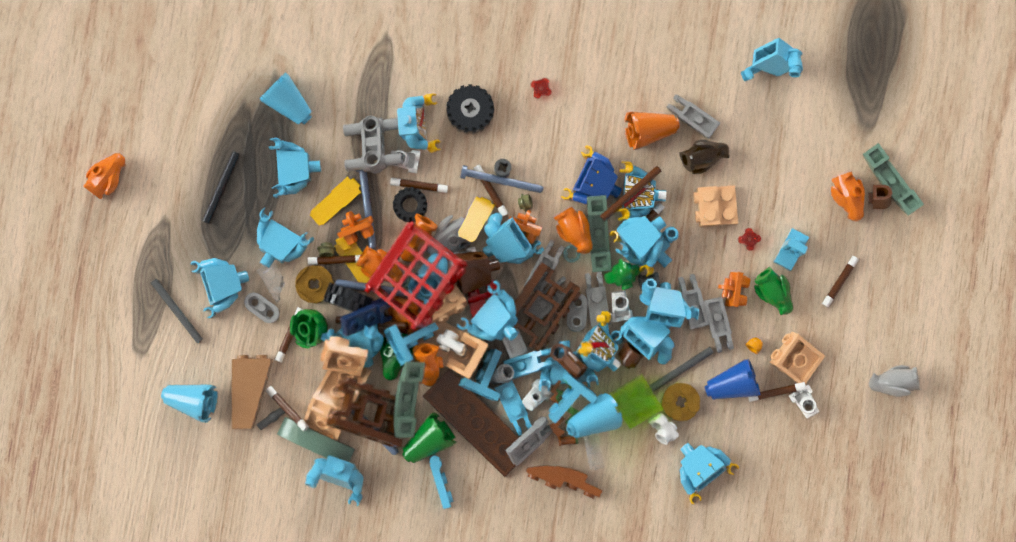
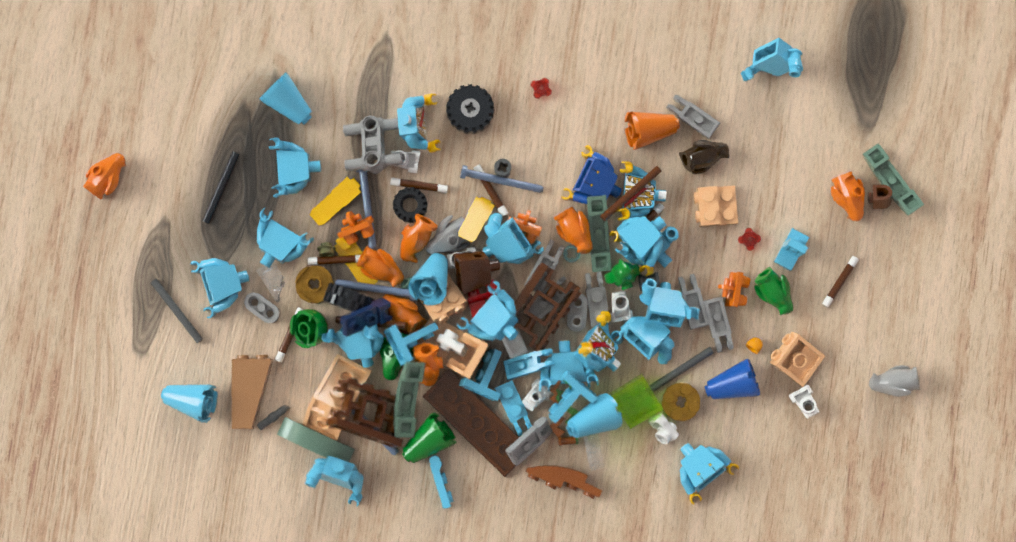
reddish brown bar [266,386,309,432] -> none
light nougat plate [320,336,368,376] -> none
red window [364,221,468,331] -> none
light grey cone [490,364,514,384] -> none
olive plate [518,193,533,212] -> none
reddish brown piece [550,344,588,379] -> none
reddish brown plate [618,342,644,369] -> none
reddish brown bar [748,382,806,402] -> none

